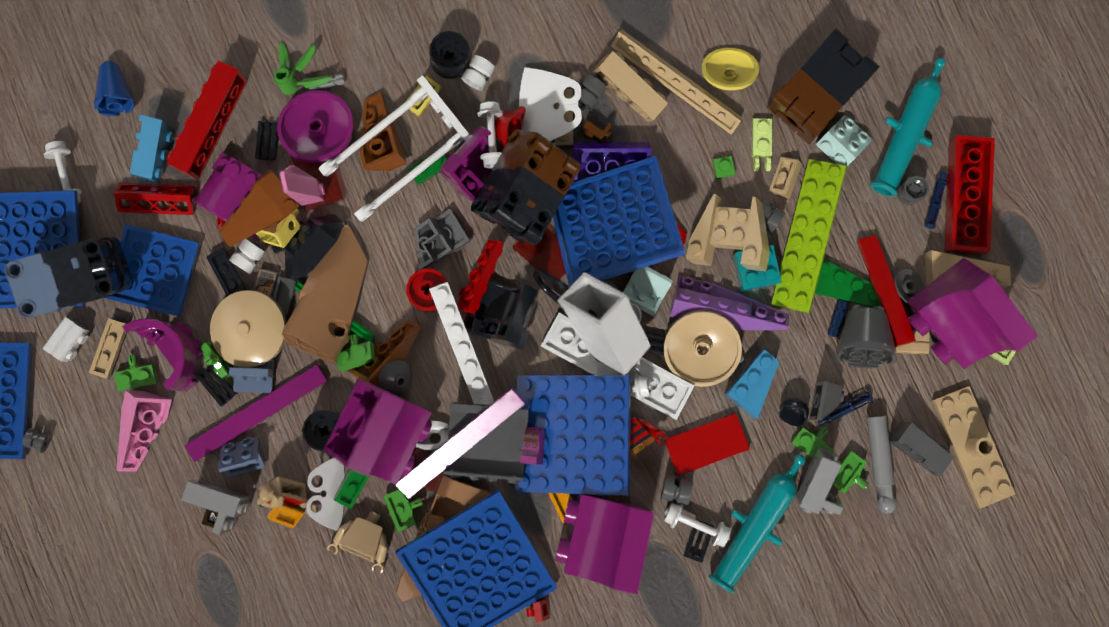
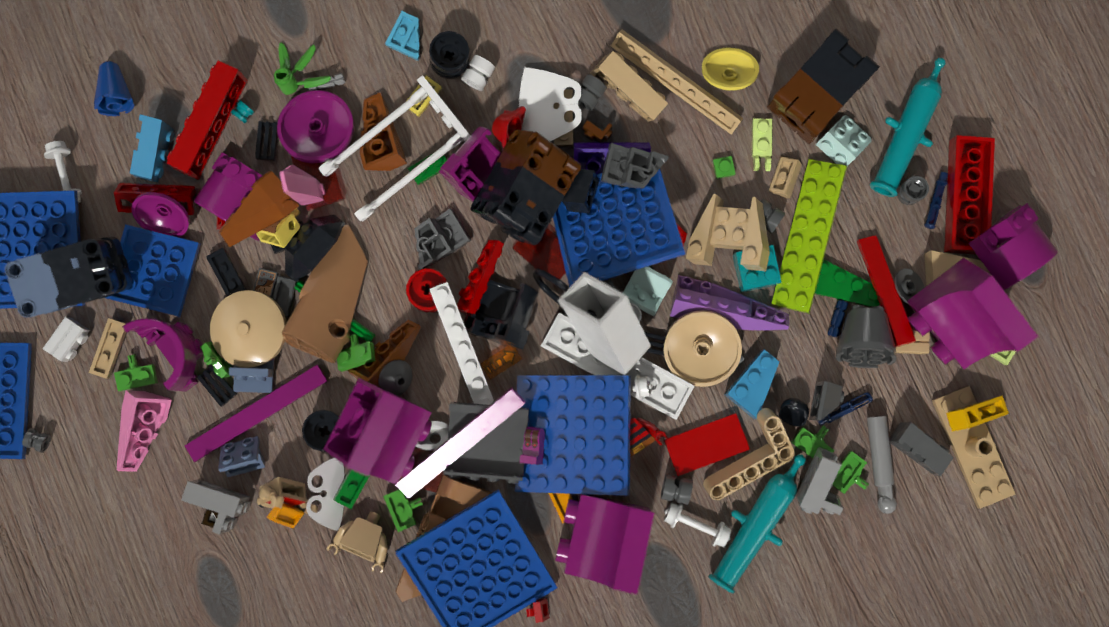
white wheel [229,239,265,274] -> none
white piece [478,101,503,169] -> none
black tile [683,519,715,563] -> none
none -> magenta dish [132,192,190,237]
none -> teal wheel [230,100,254,124]
none -> medium azure wing [385,11,420,61]
none -> clear orange tile [480,346,523,380]
none -> black brick [562,169,599,214]
none -> dark grey slope [601,143,669,189]
none -> tan beam [703,408,794,500]
none -> yellow slope [946,395,1009,432]
none -> magenta piece [969,203,1058,290]

